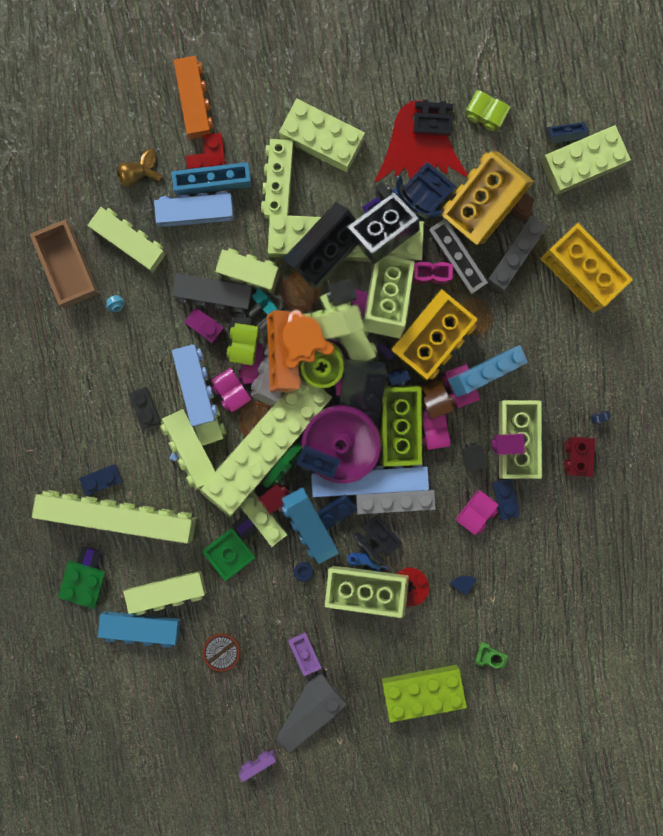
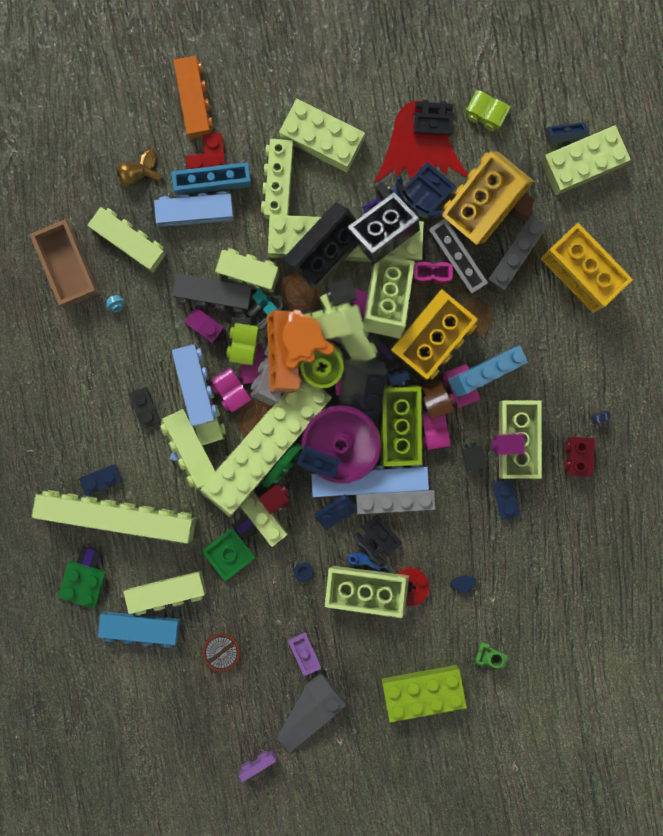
dark azure brick [282,488,339,564] -> none
dark pink brick [455,490,498,535] -> none

